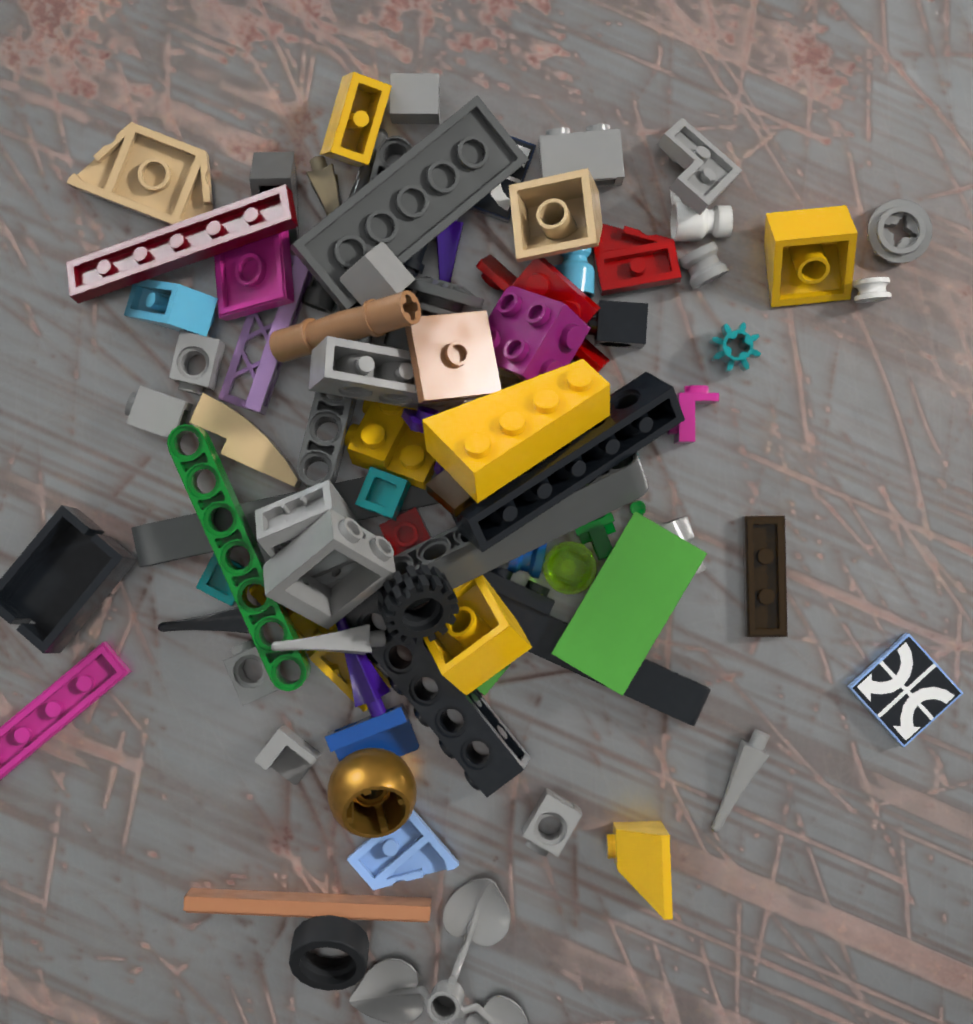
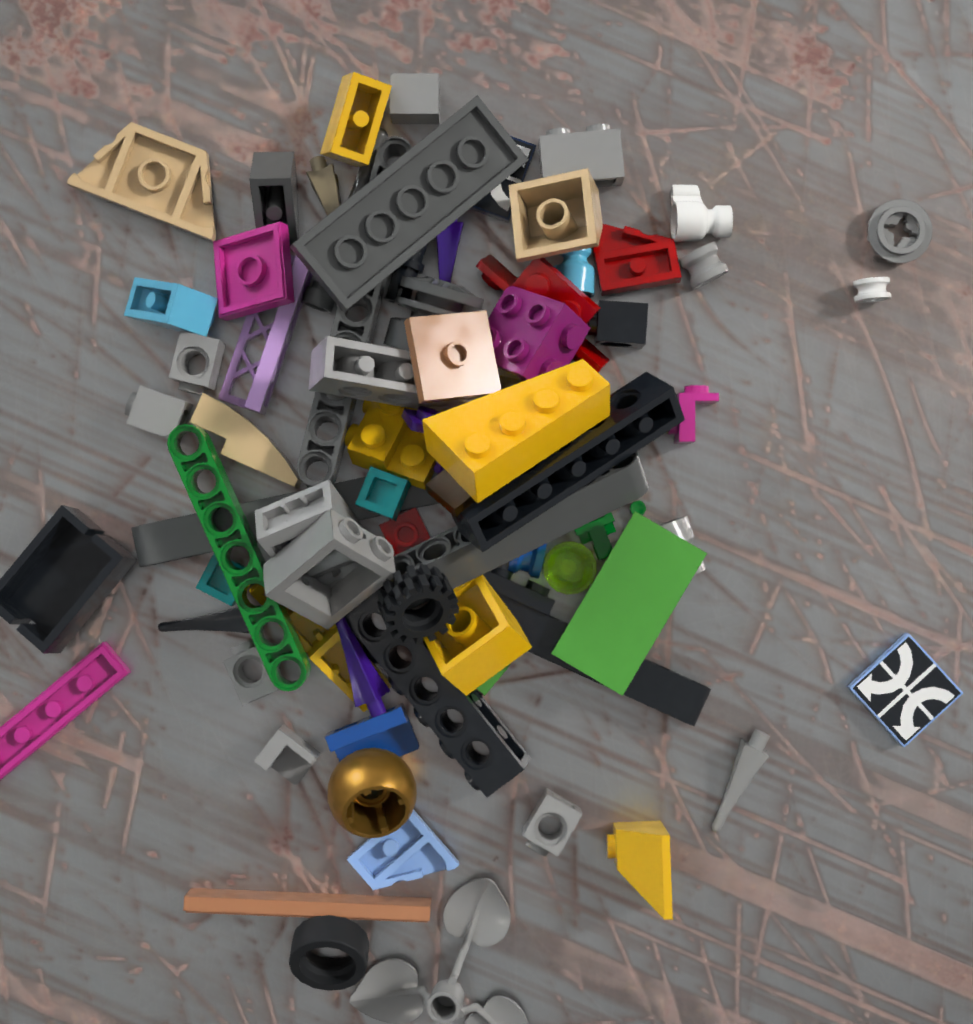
plate [66,184,298,304] -> none
medium nougat piece [269,290,421,363] -> none
light grey piece [271,624,386,655] -> none
light grey panel [340,242,415,306] -> none
light grey plate [656,118,742,215] -> none
teal gear [710,322,761,373] -> none
dark brown tile [743,516,788,637] -> none
yellow slope [764,205,858,307] -> none

